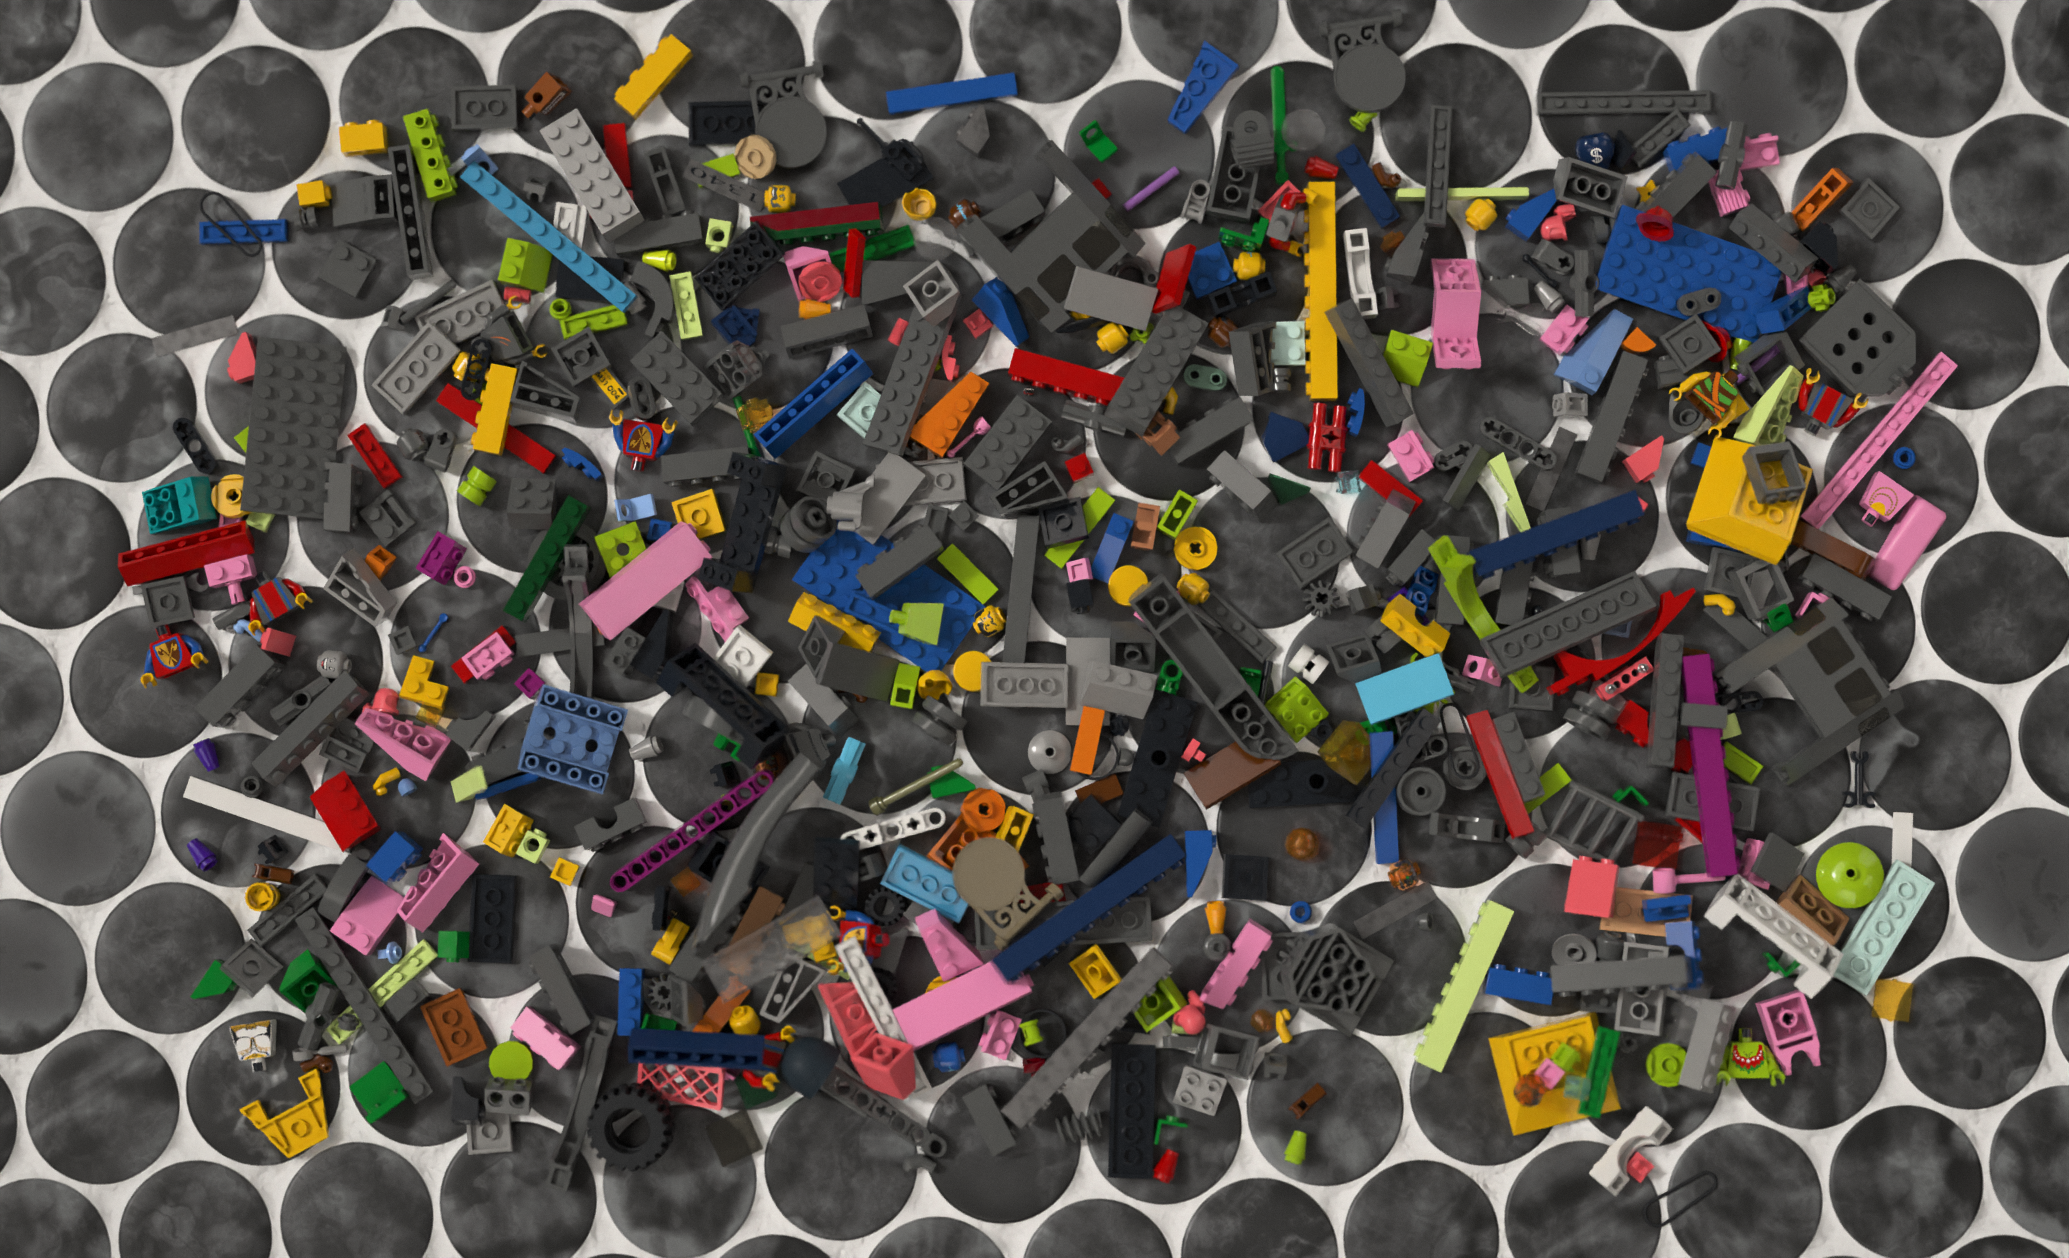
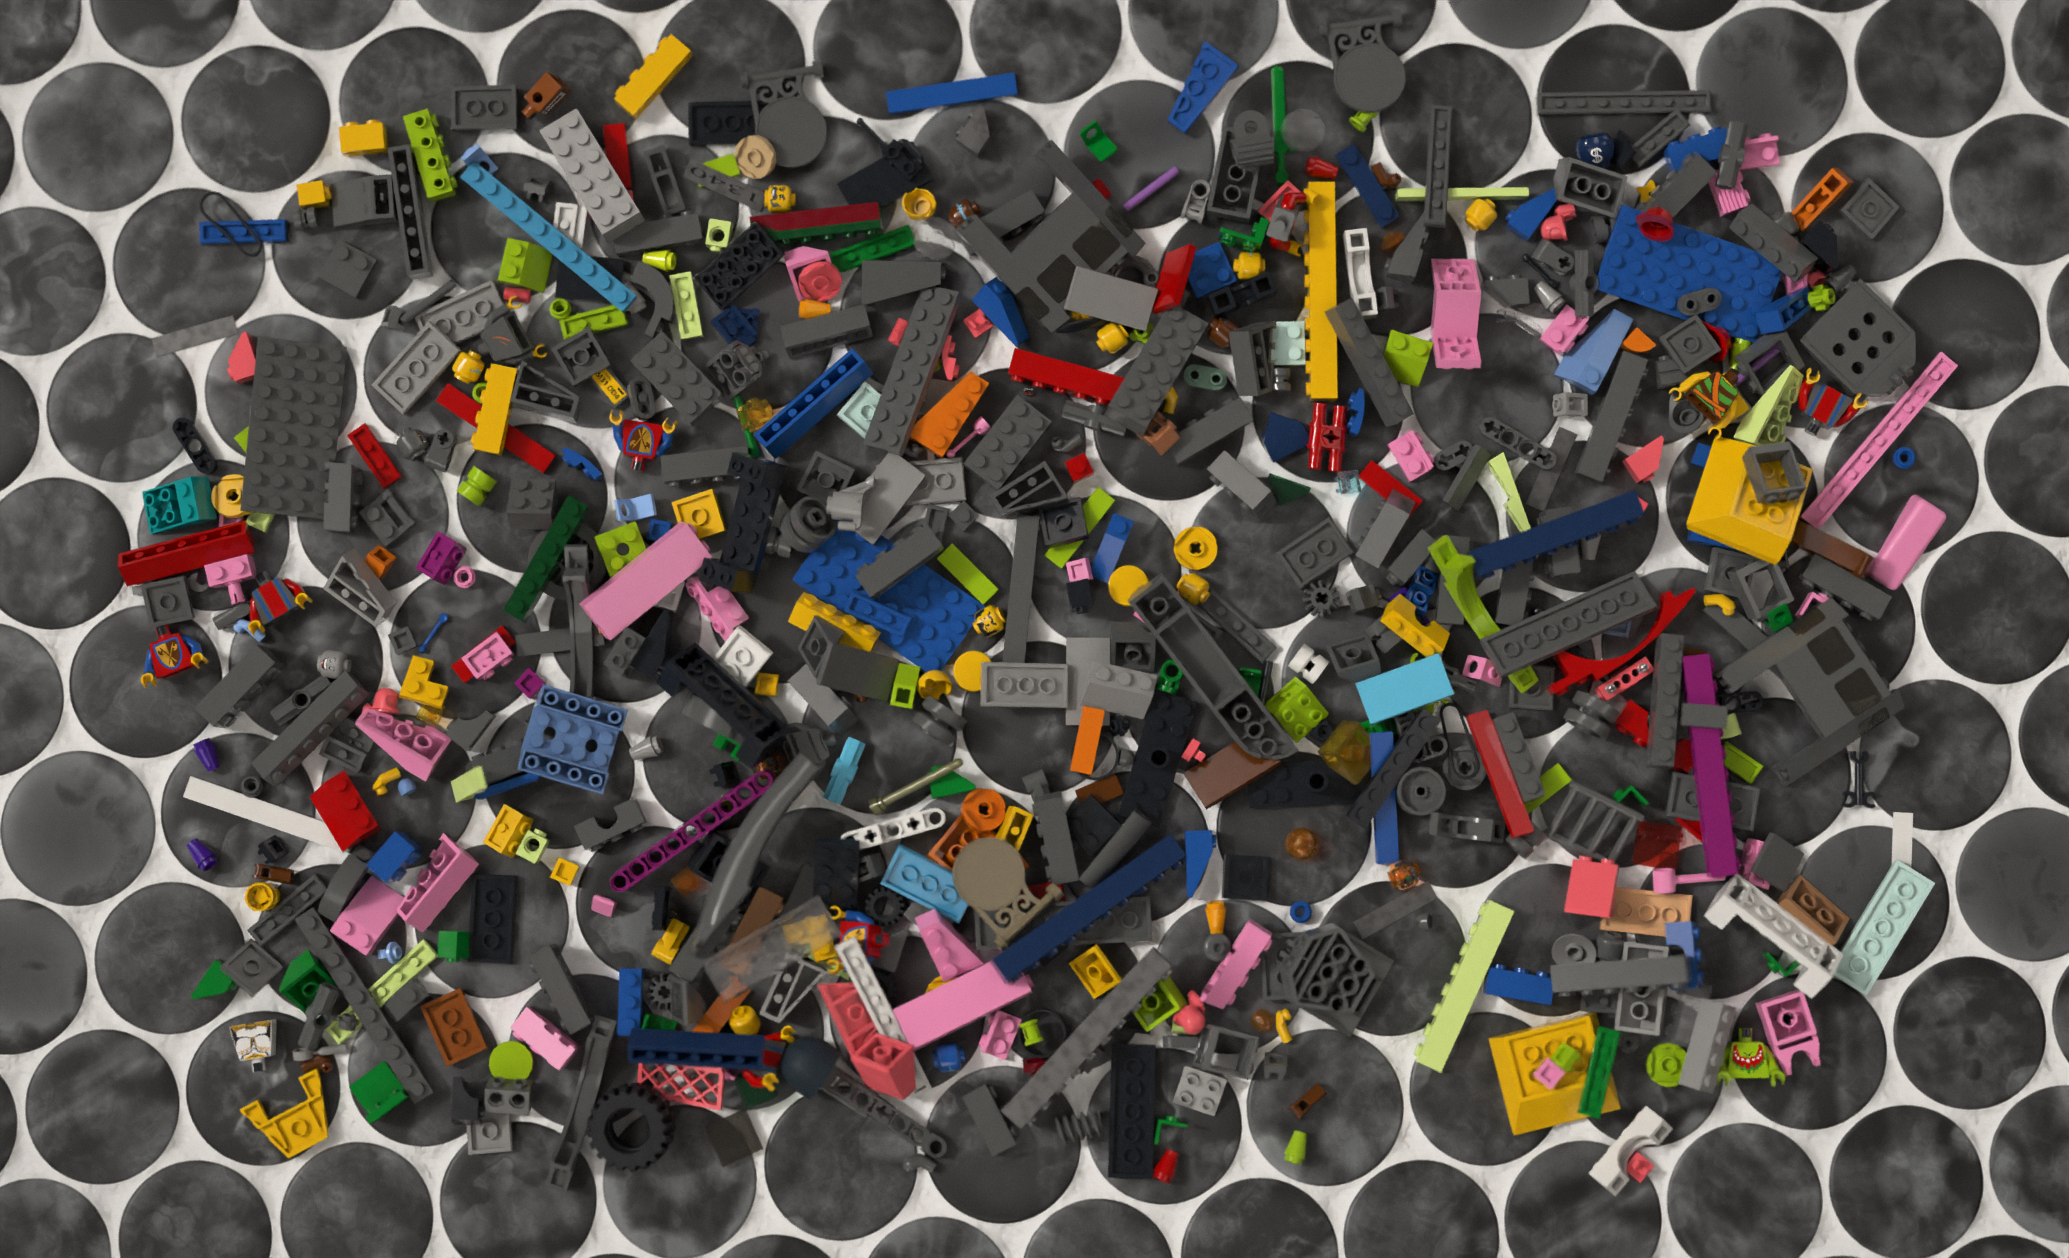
coral slope [260,627,296,657] -> none
black beam [460,337,491,400] -> none
red tile [843,228,866,298] -> none
lime torso [889,603,944,645] -> none
light grey slope [903,260,960,327] -> none
light grey dish [1028,730,1071,774] -> none
nougat window [1131,503,1160,551] -> none
lime brick [1156,489,1198,540] -> none
clear orange head [1513,1073,1546,1107] -> none
clear light blue tile [1564,1075,1591,1101] -> none
blue bracket [1642,895,1692,922] -> none
black piece [1643,1171,1717,1227] -> none
lime dish [1816,842,1884,909] -> none
bright pink torso [1859,471,1914,527] -> none
clear yellow piece [1871,979,1913,1022] -> none

